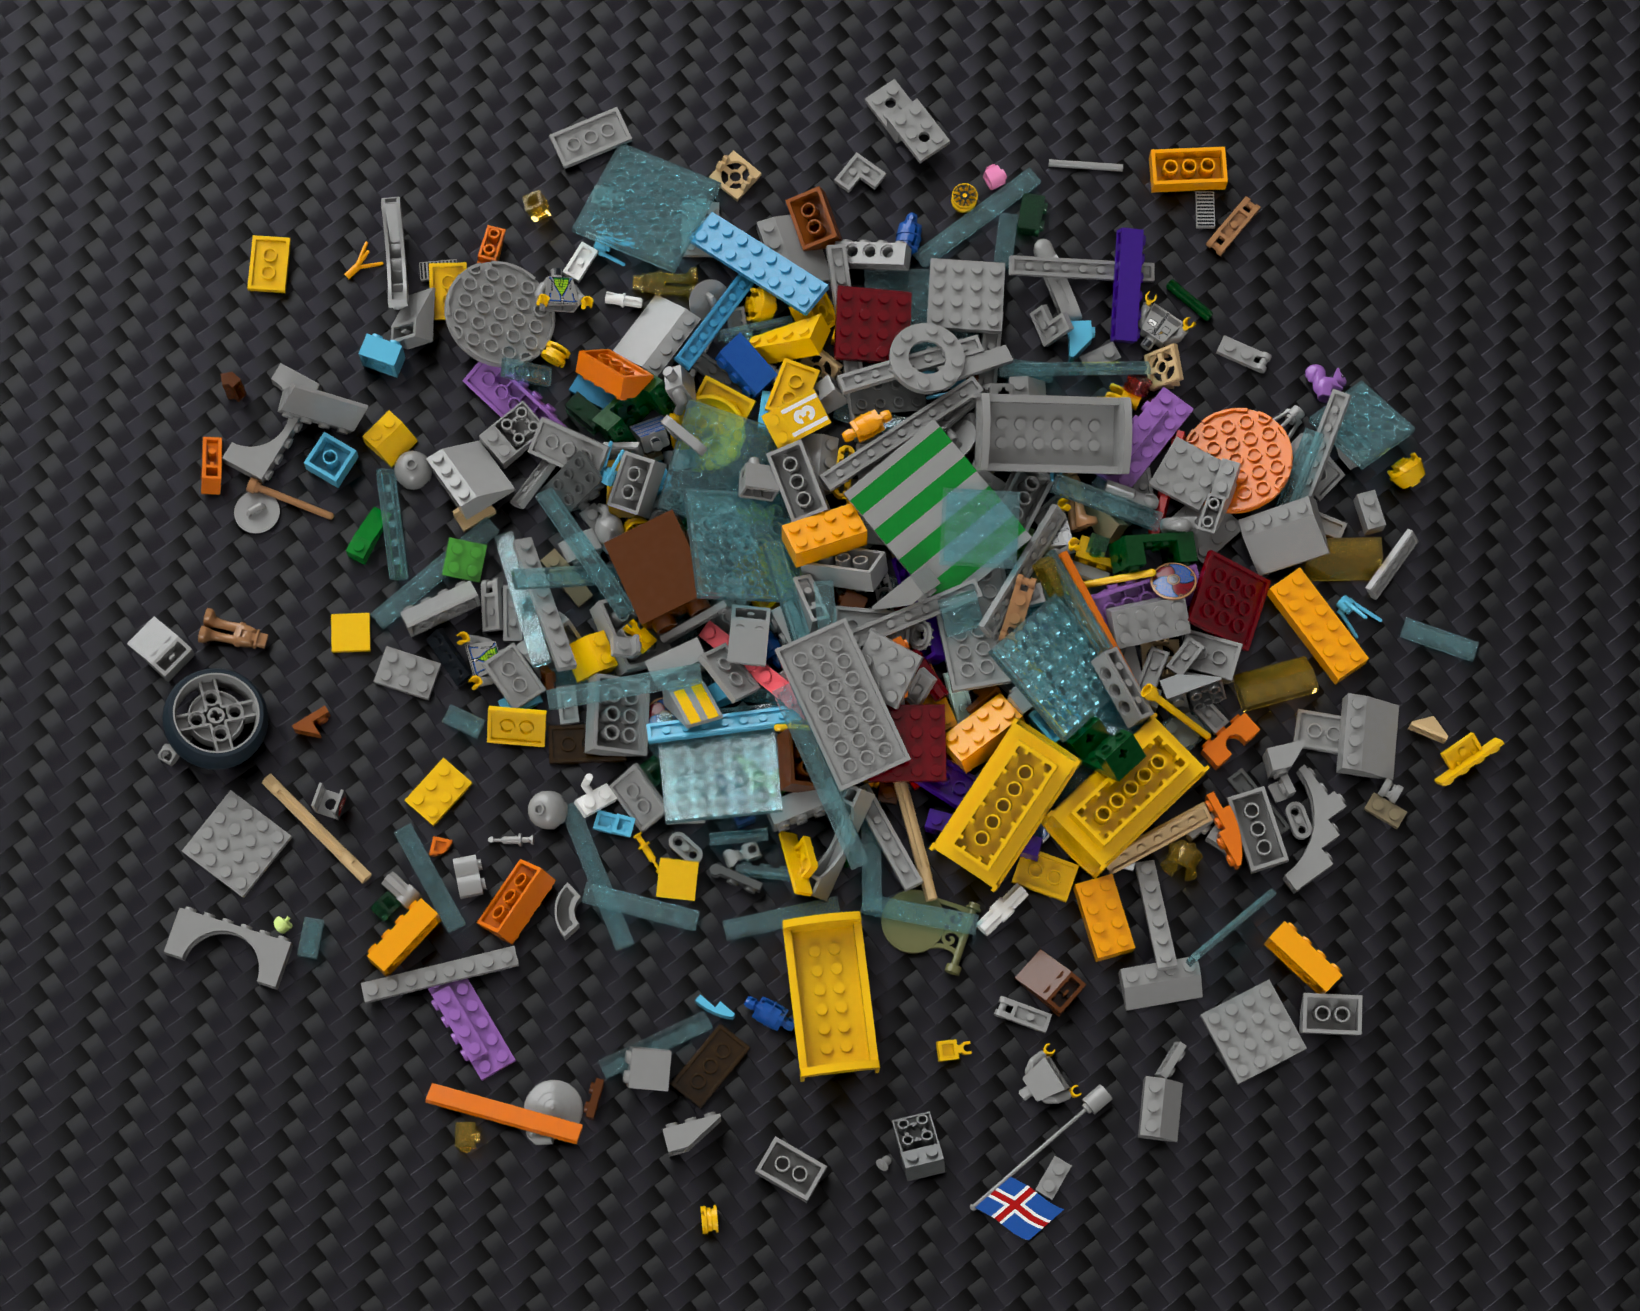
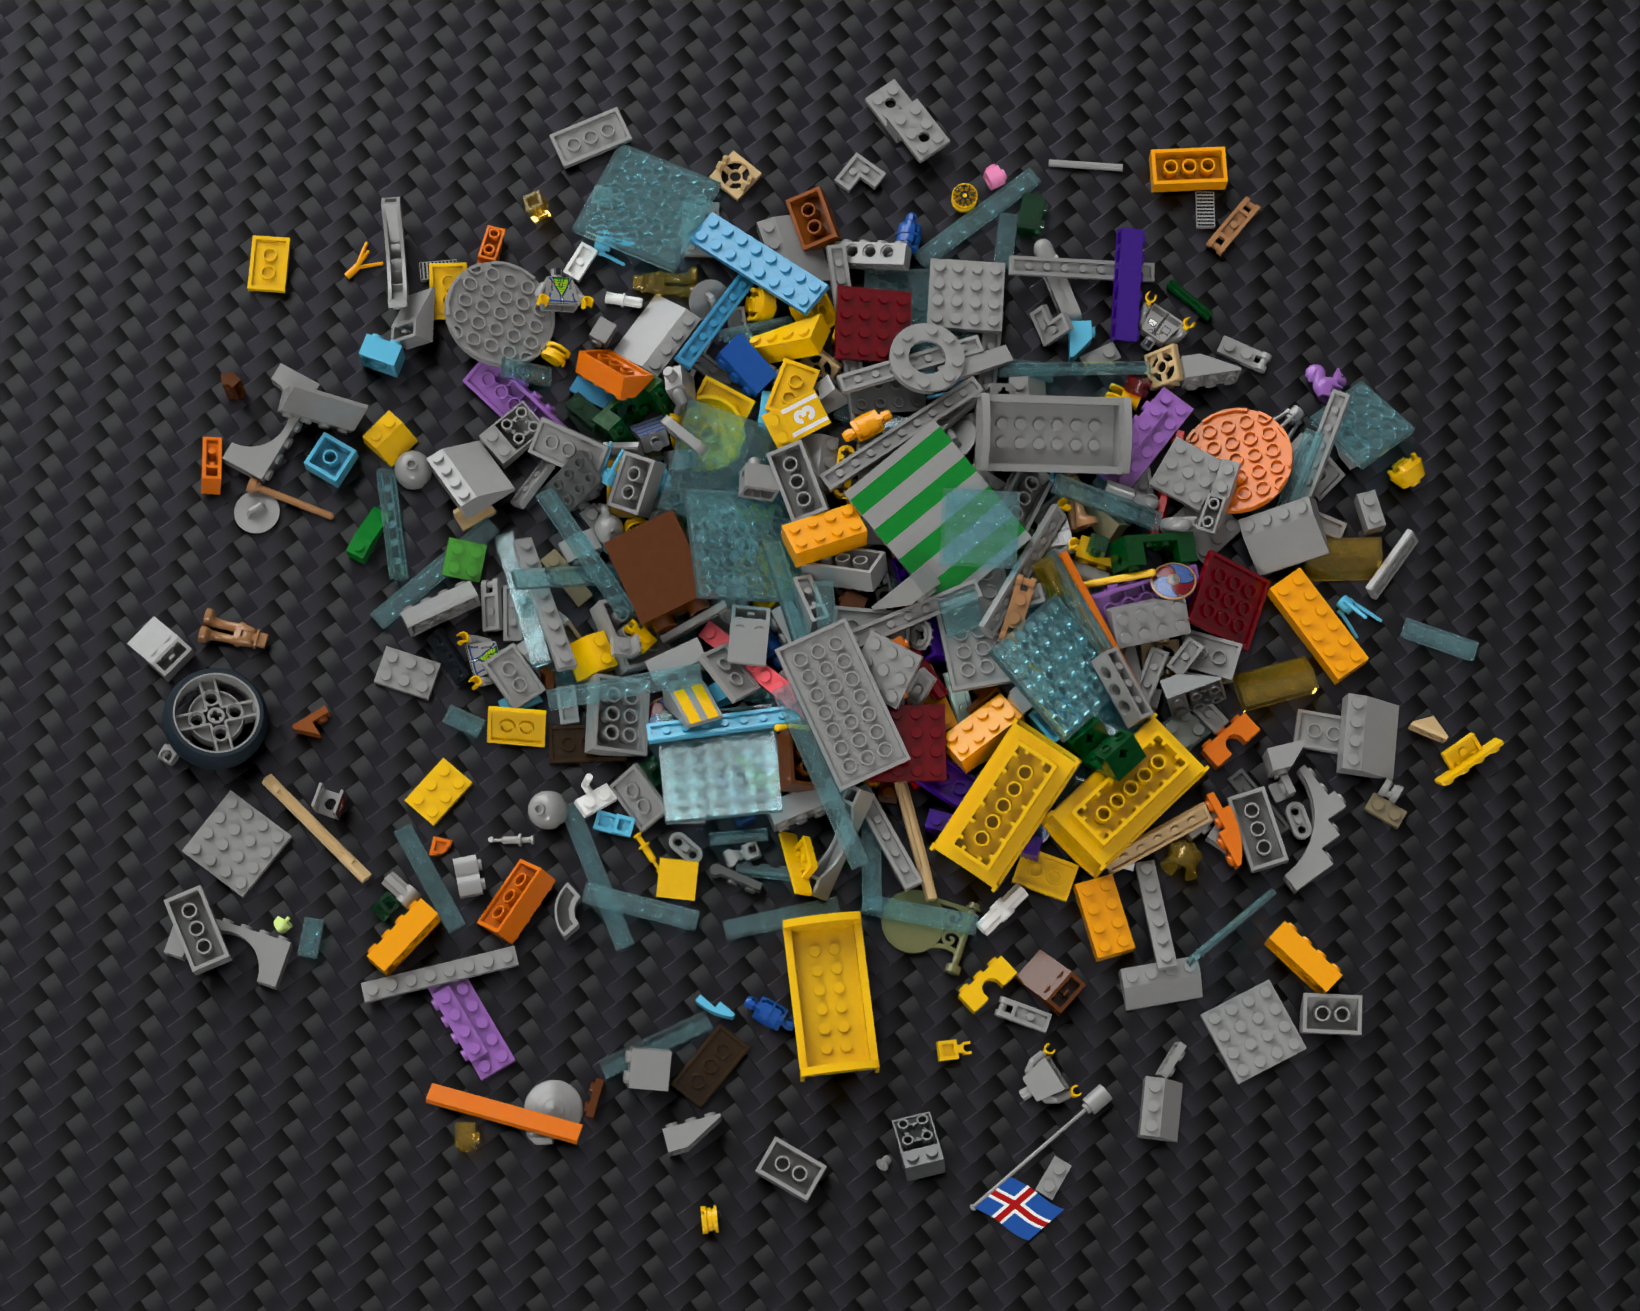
yellow tile [331,613,371,653] -> none
yellow piece [1141,683,1211,740] -> none
none -> light grey brick [164,885,232,976]
none -> light grey brick [589,316,617,349]
none -> yellow arch [958,955,1017,1015]
none -> light grey slope [1180,354,1241,391]

